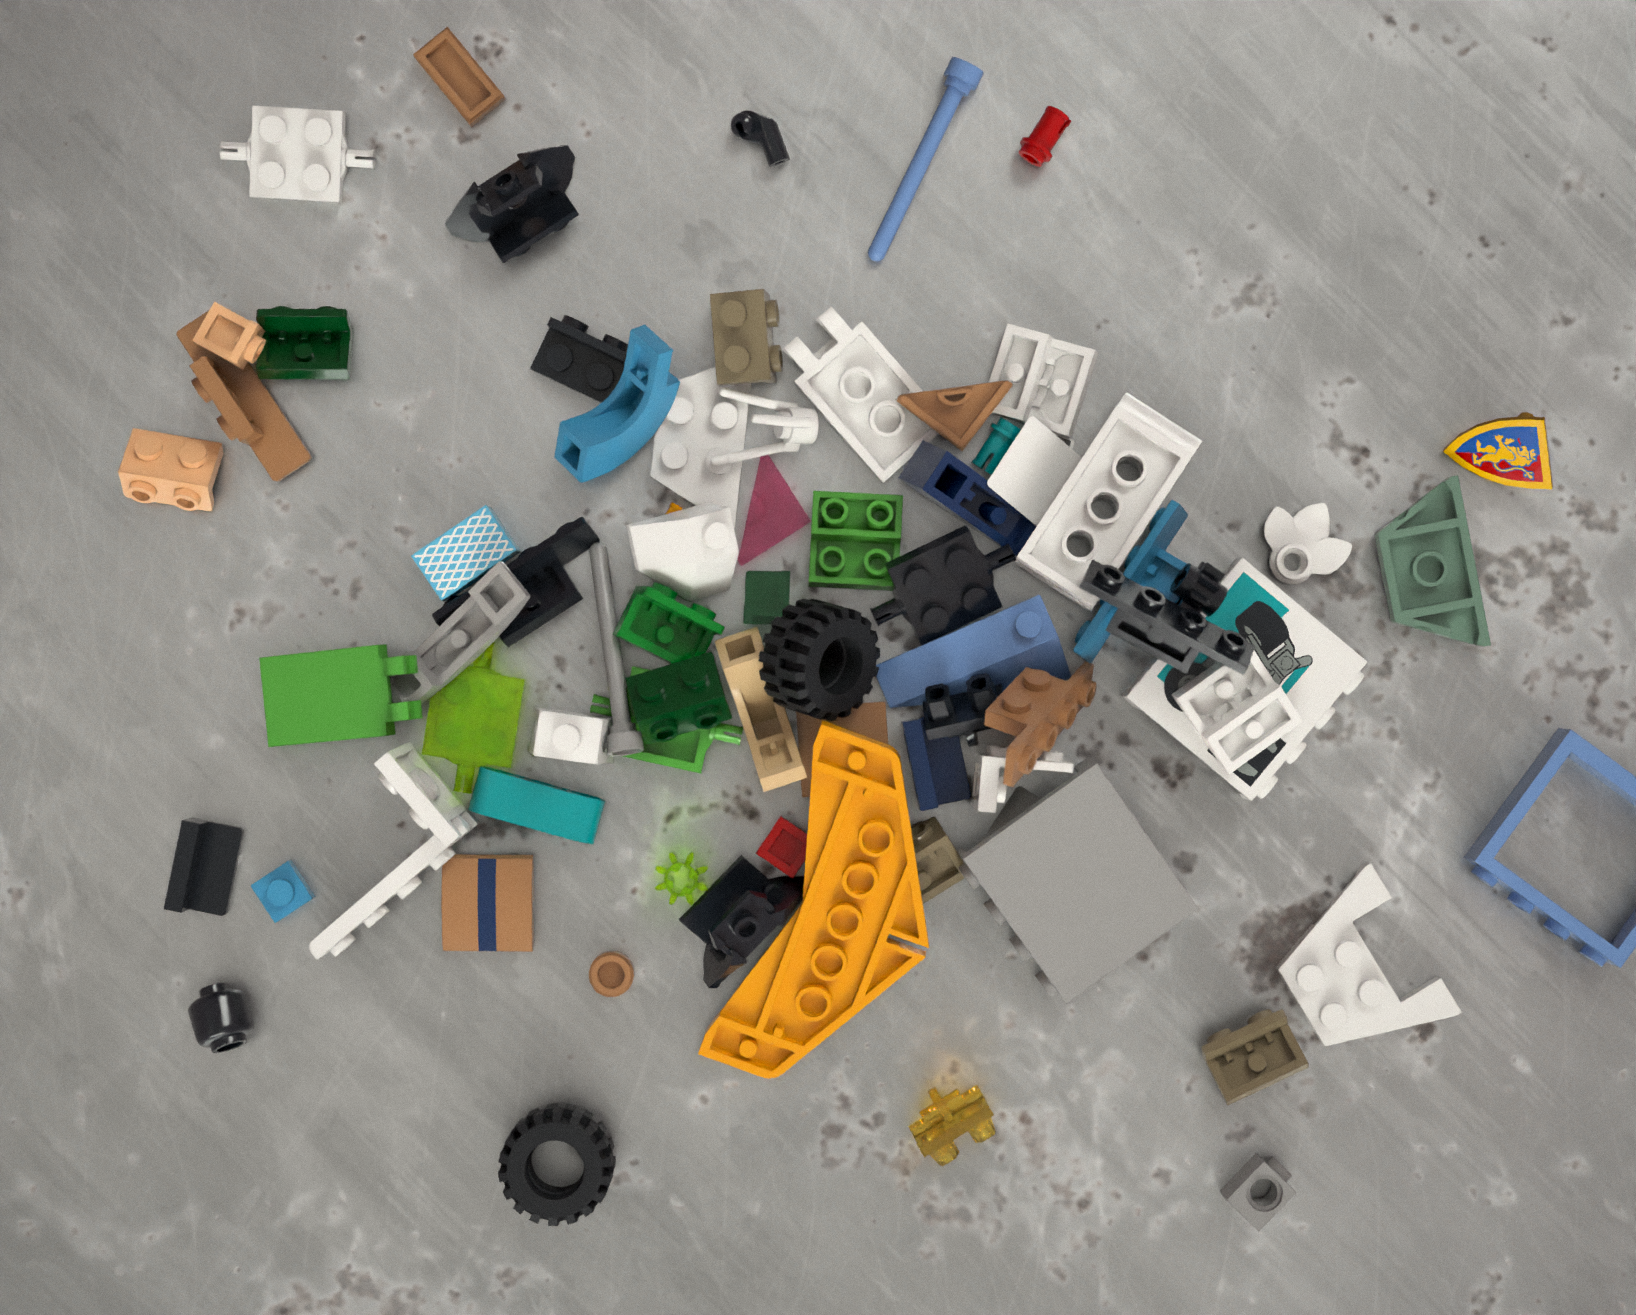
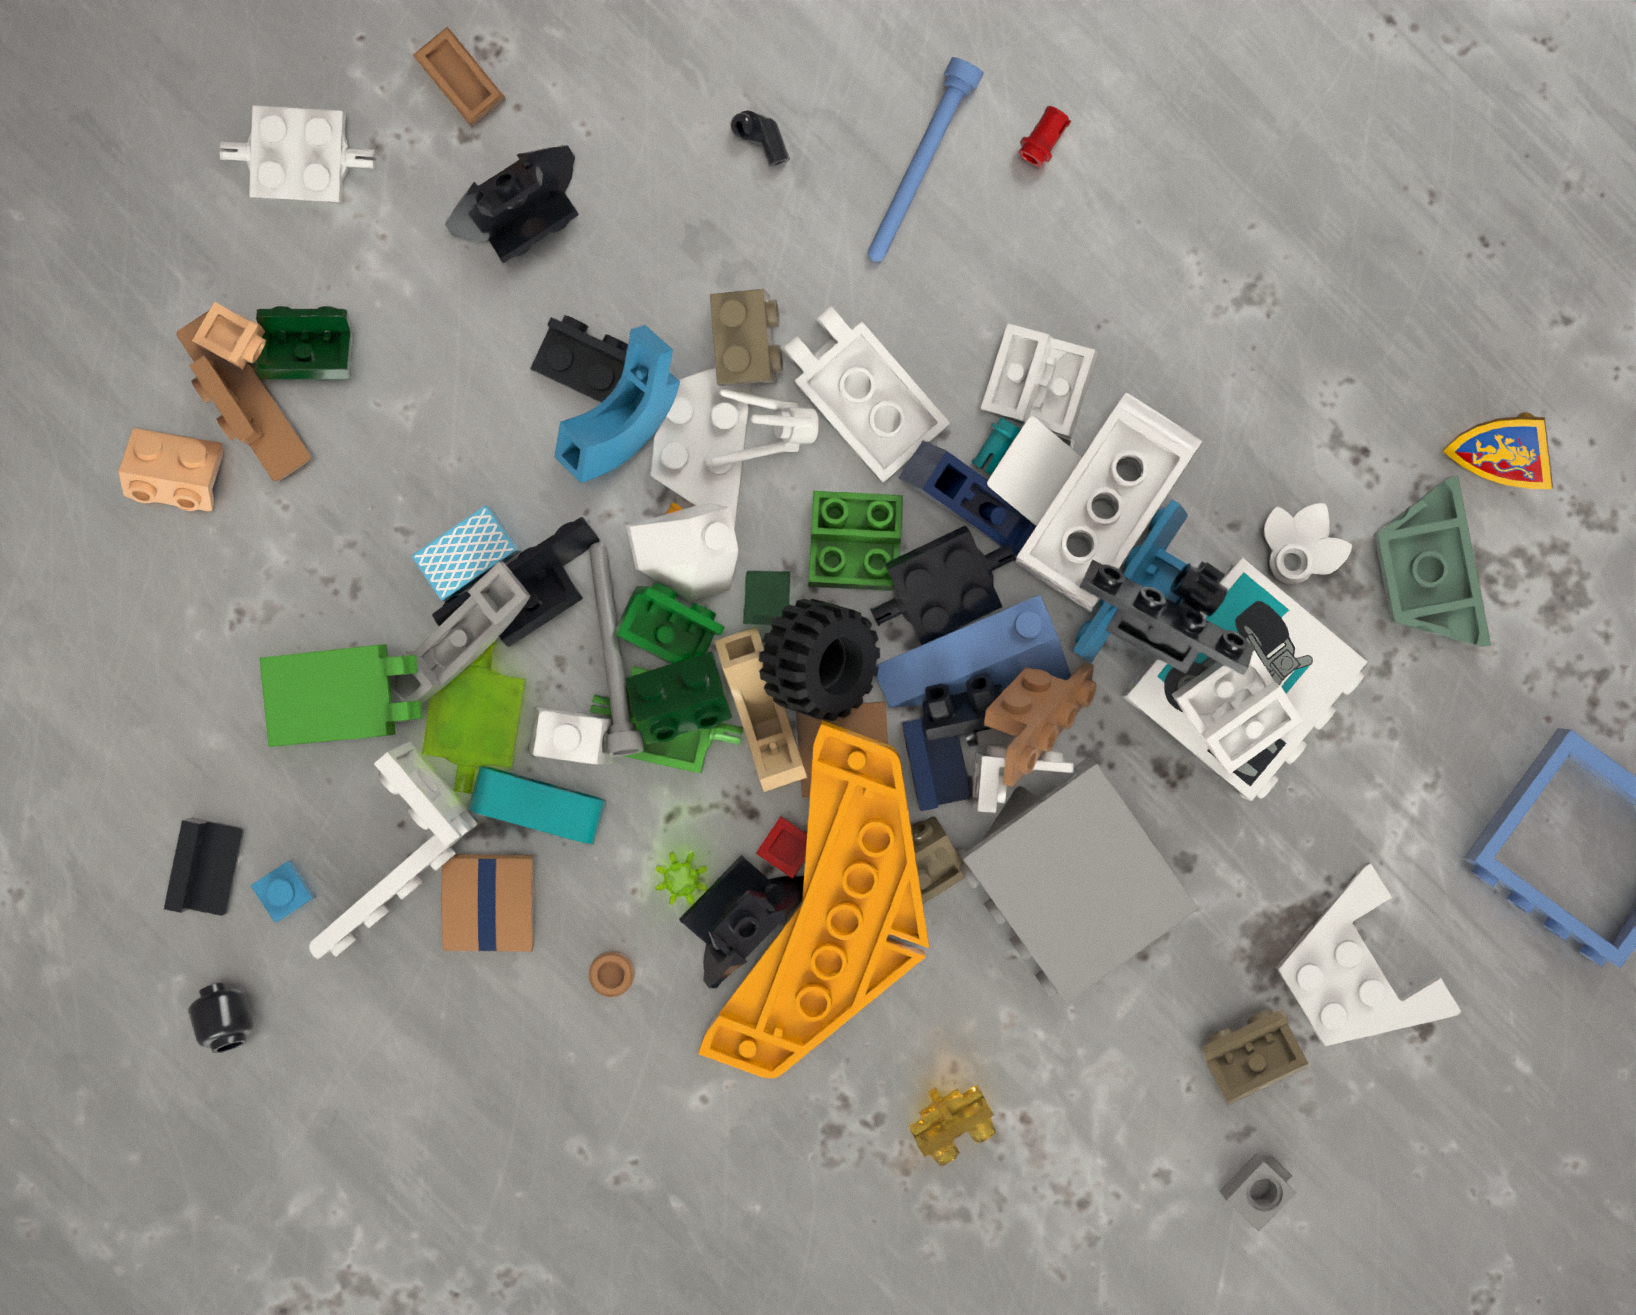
black tyre [498,1103,616,1226] -> none
clear pink tile [738,455,811,567] -> none
medium nougat tile [895,380,1013,451] -> none

